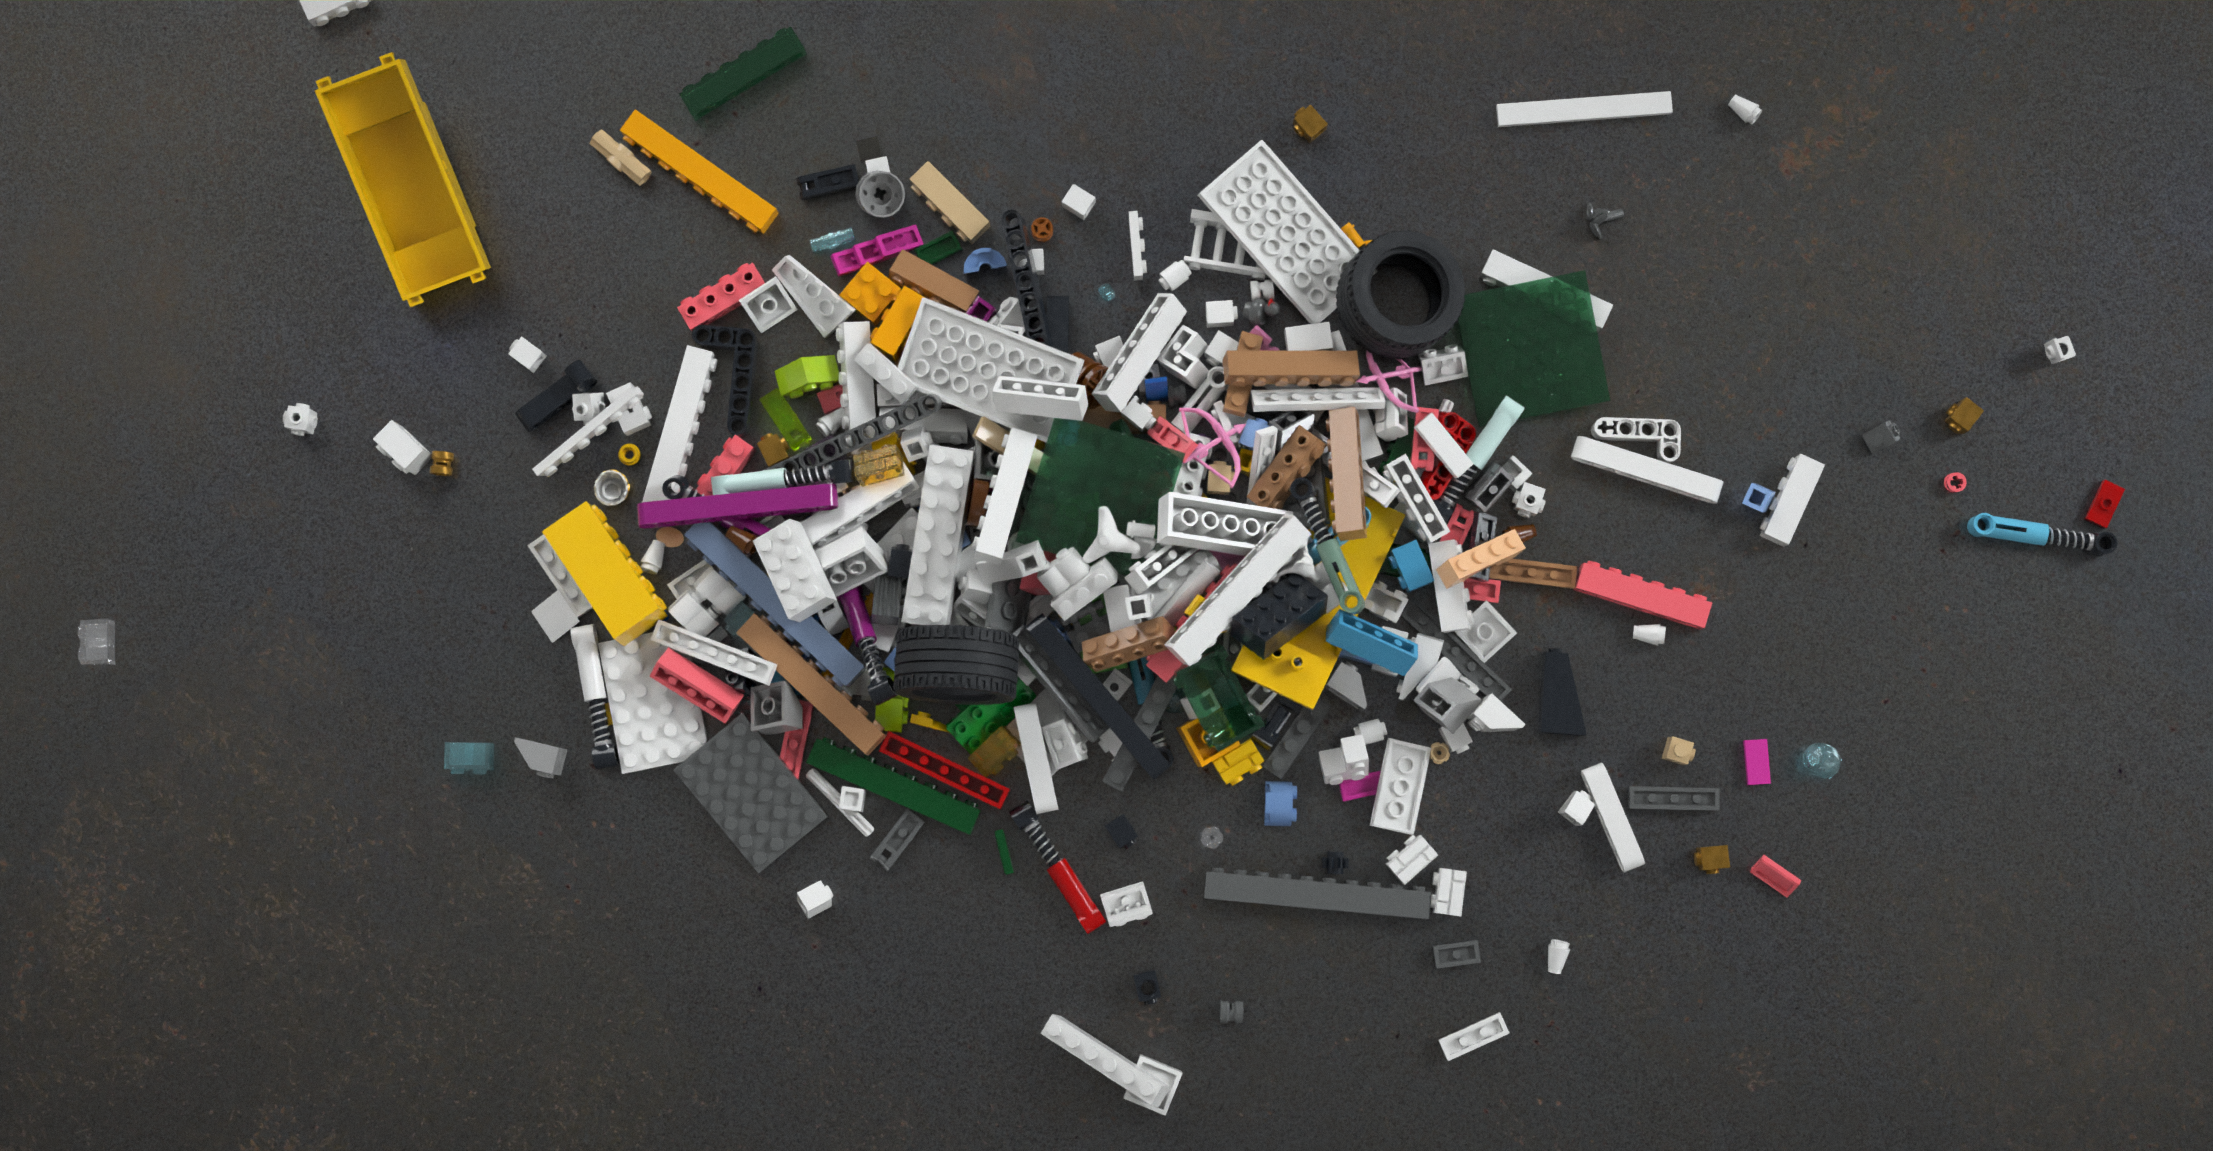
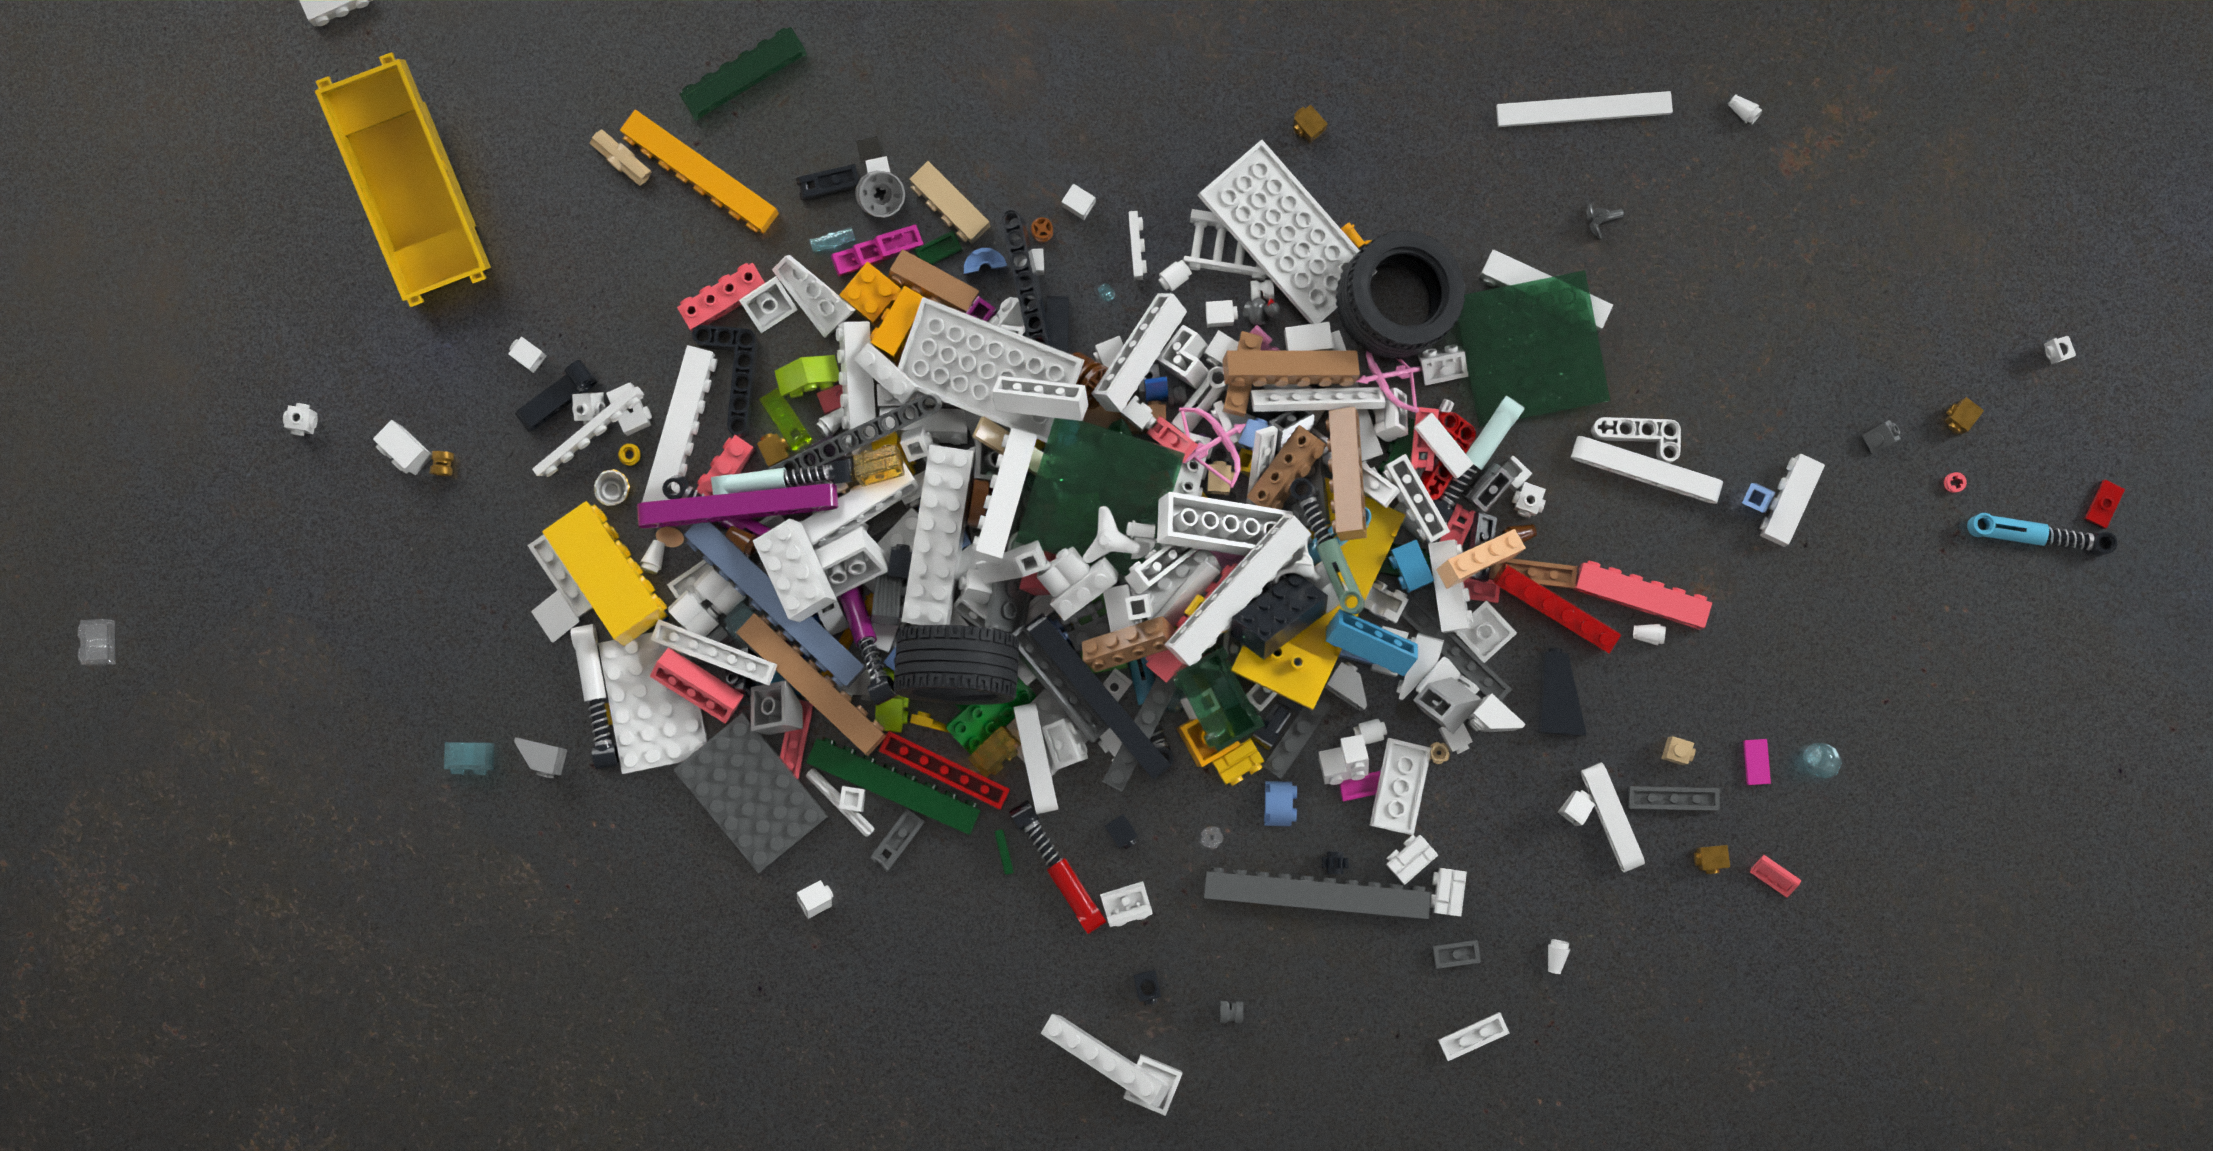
none -> red brick [1493,563,1621,654]

